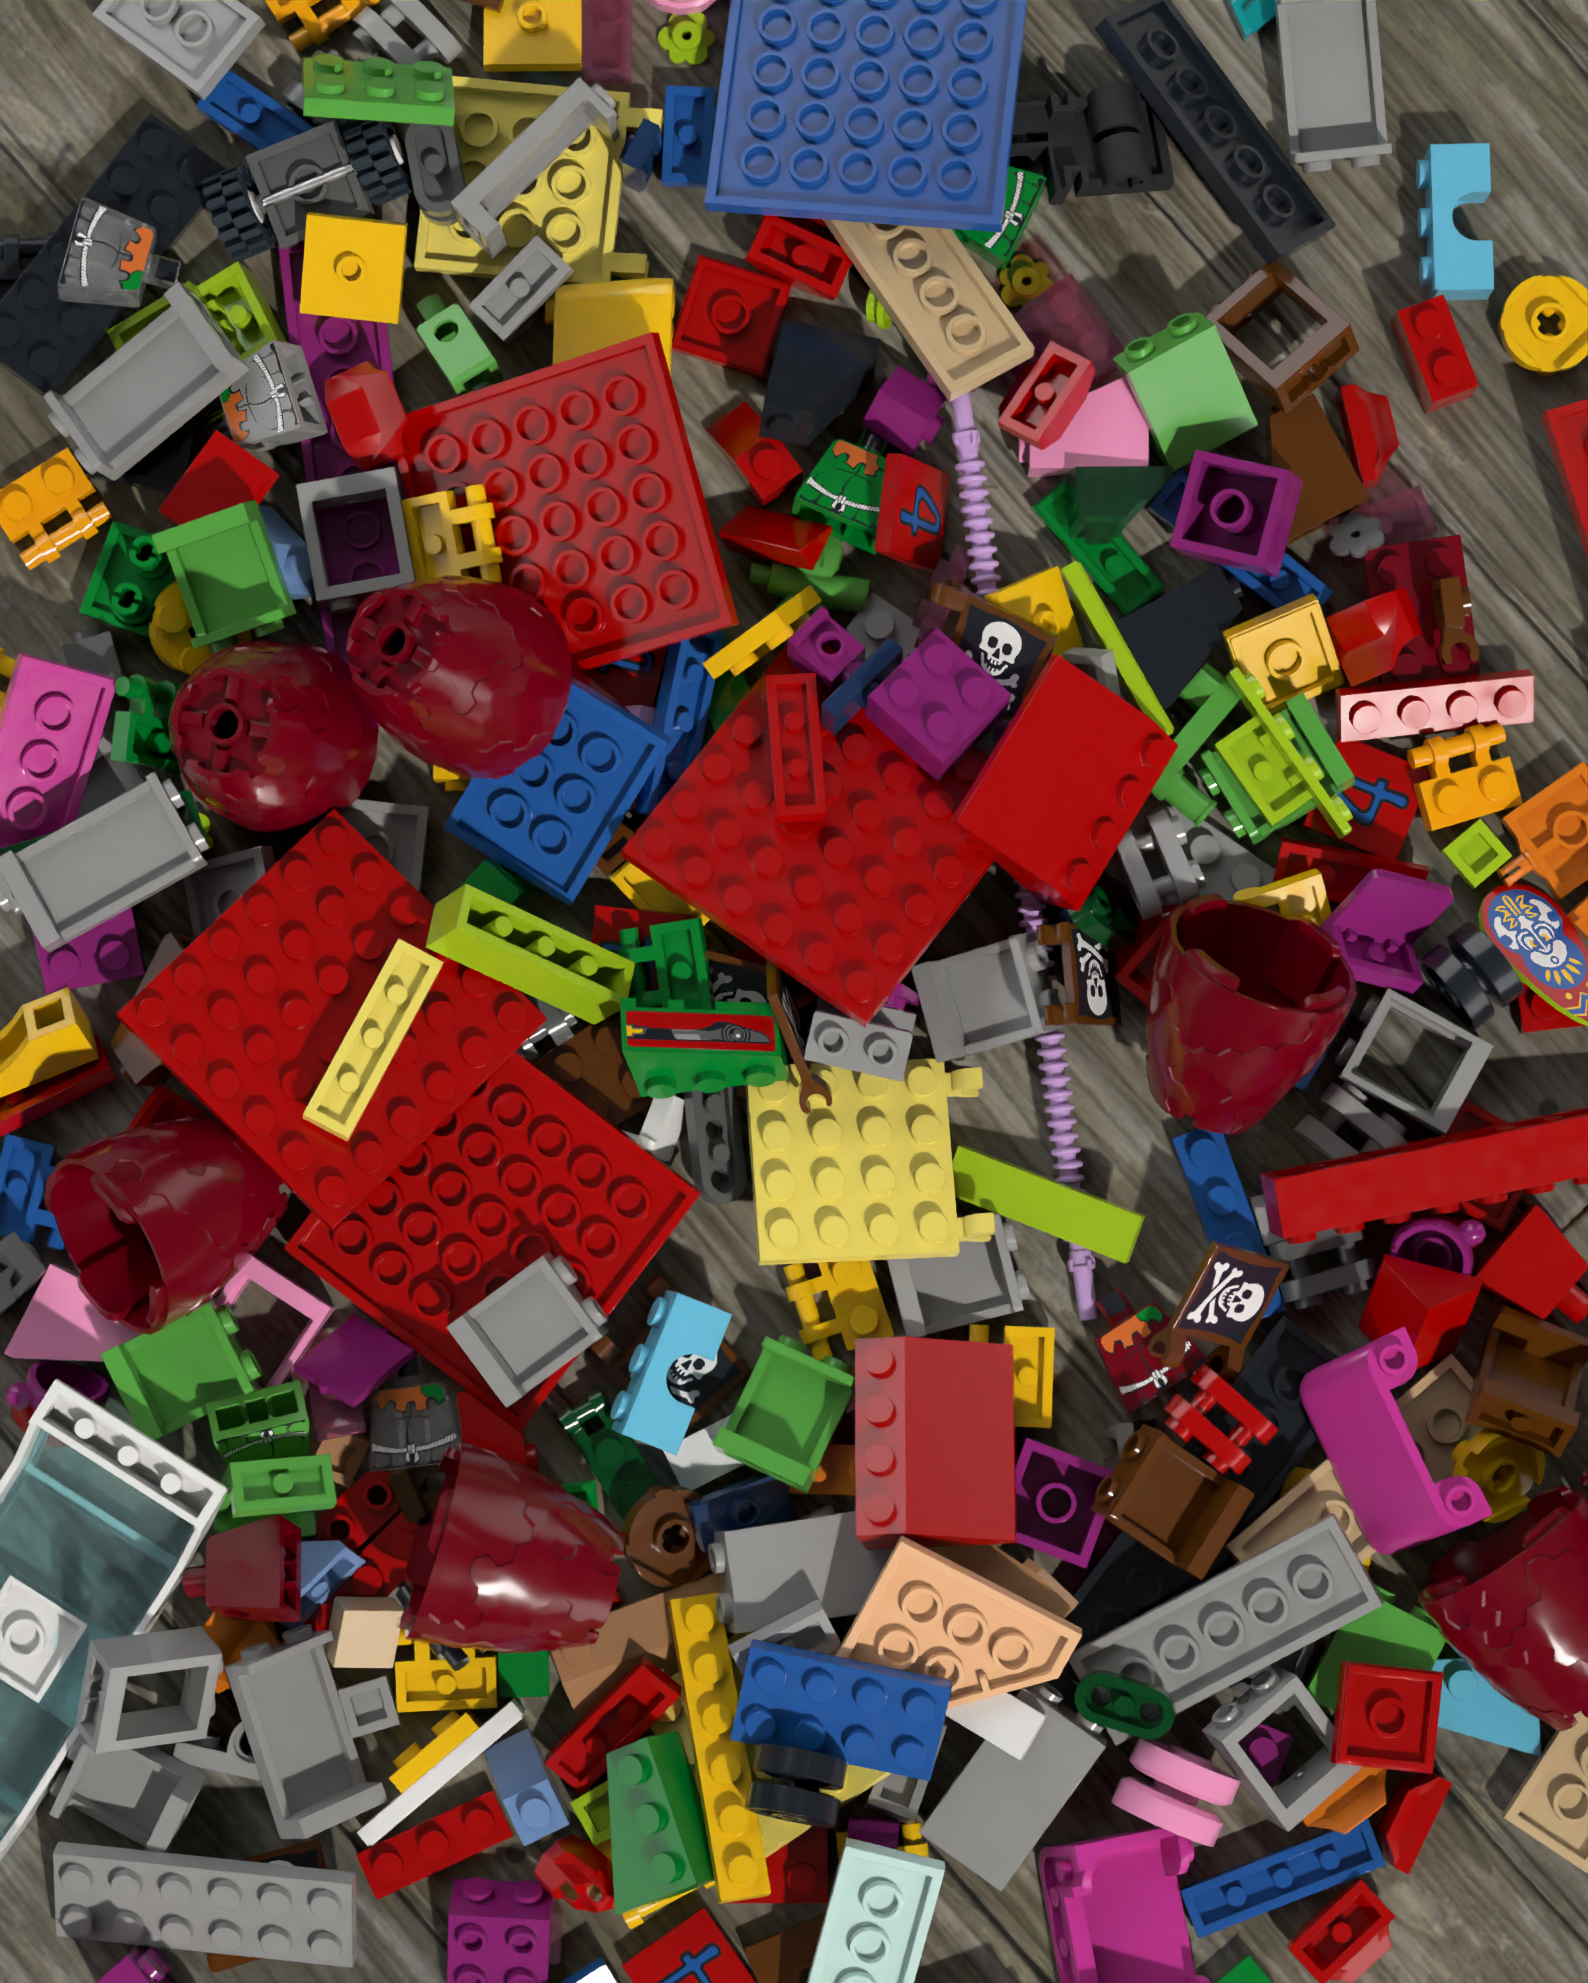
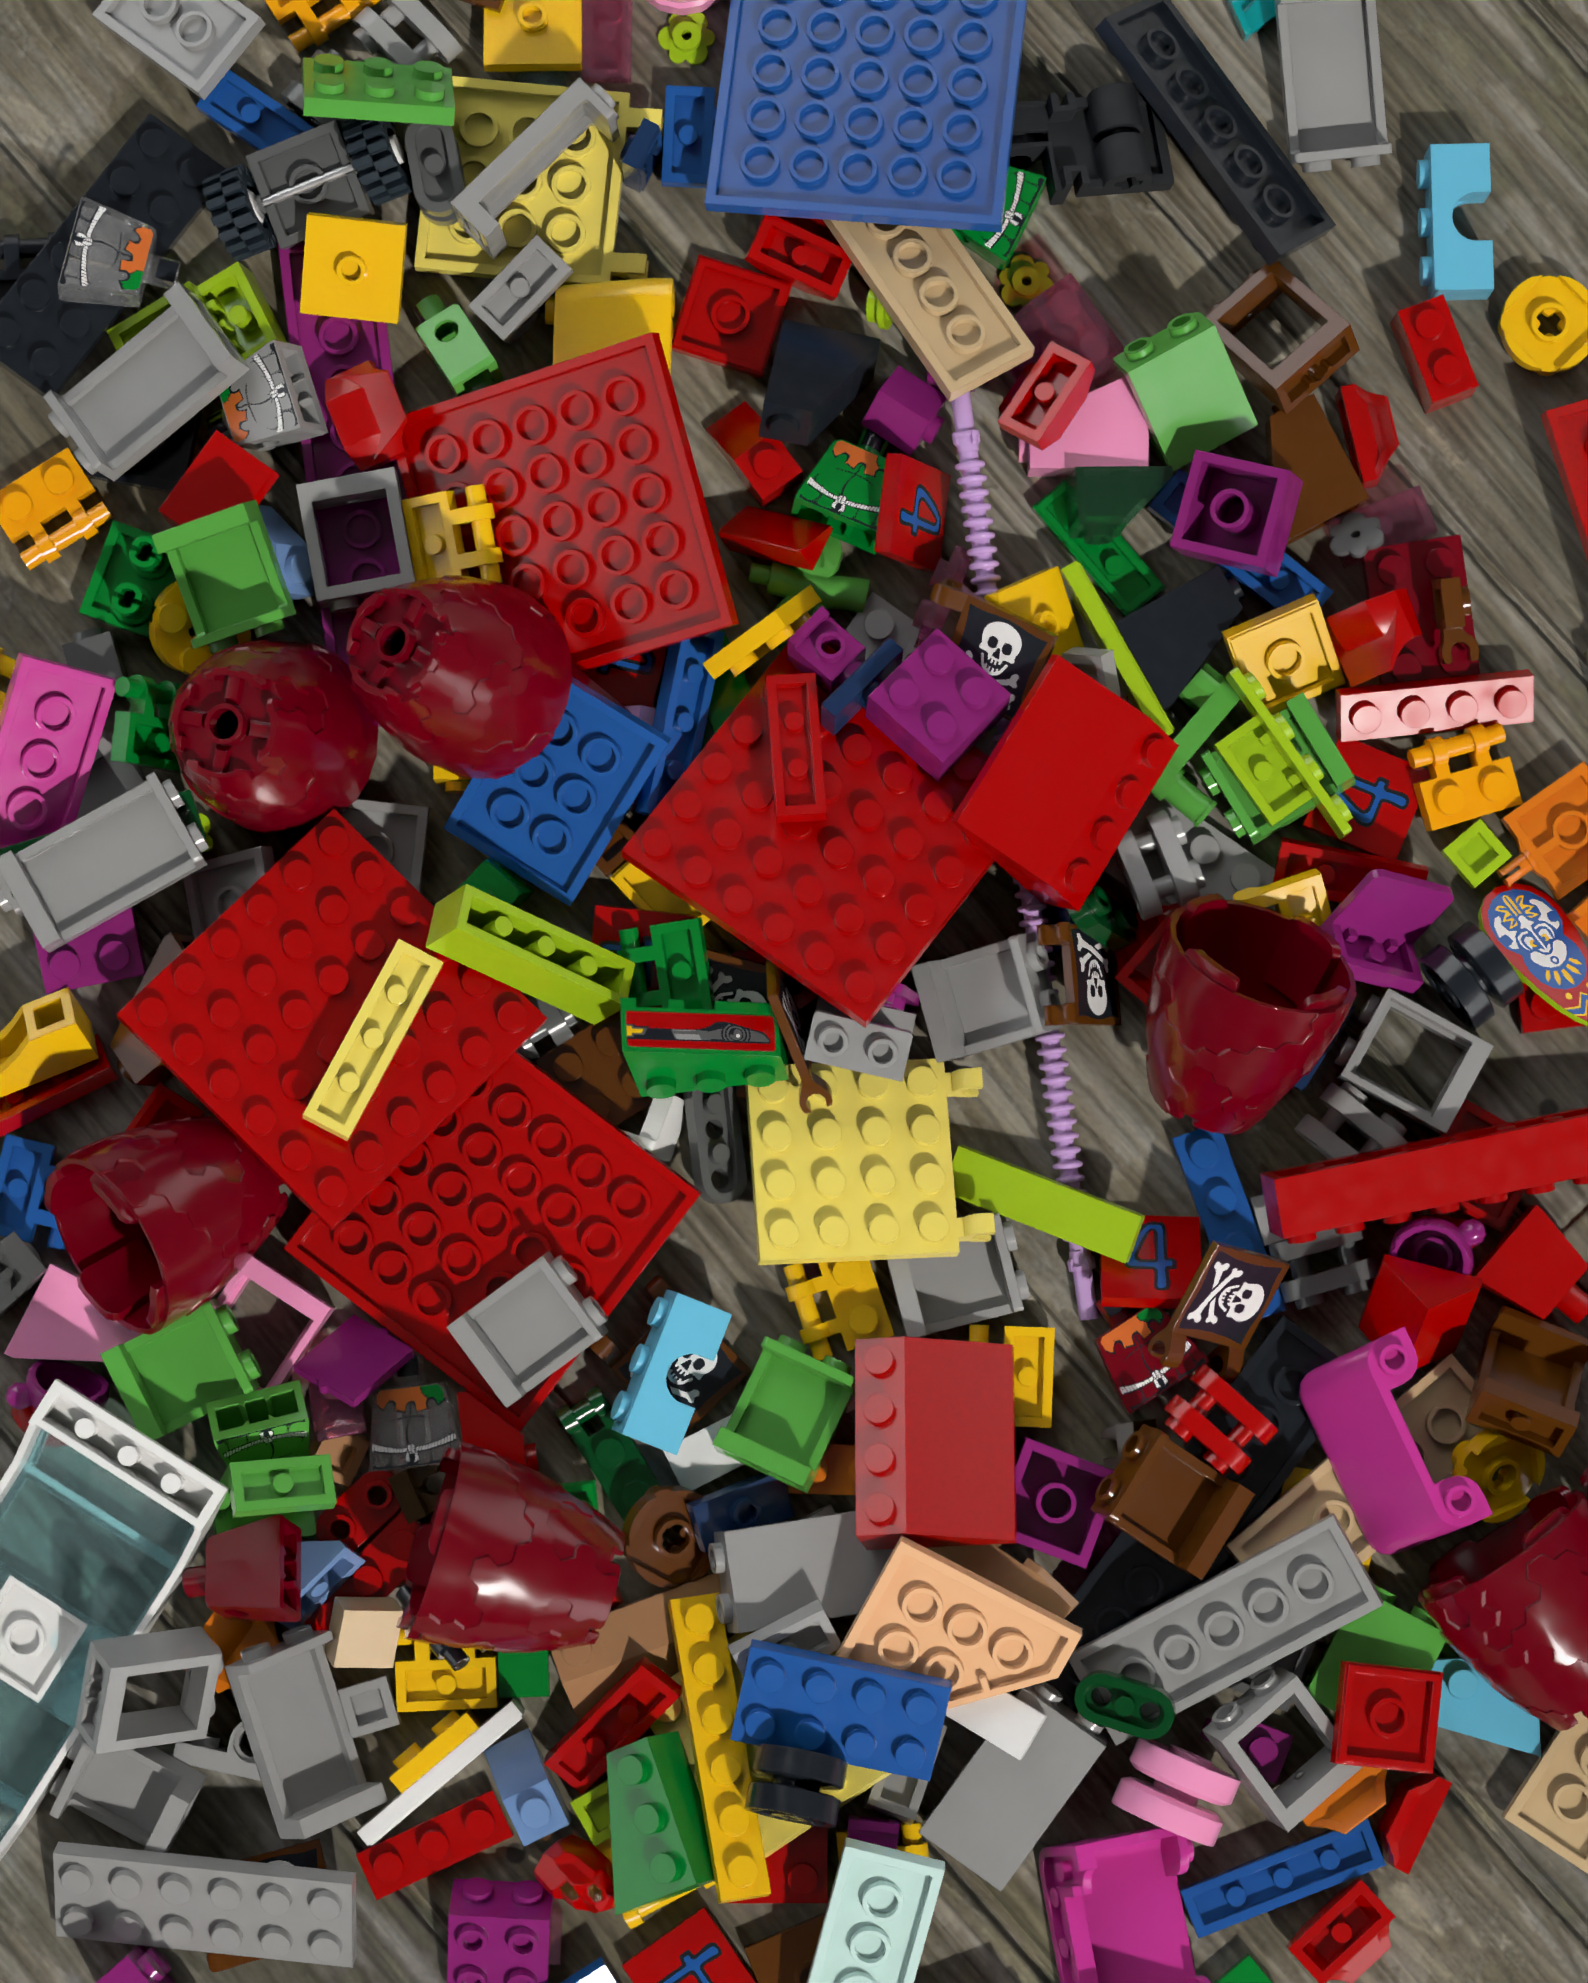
none -> red tile [1100,1215,1201,1309]

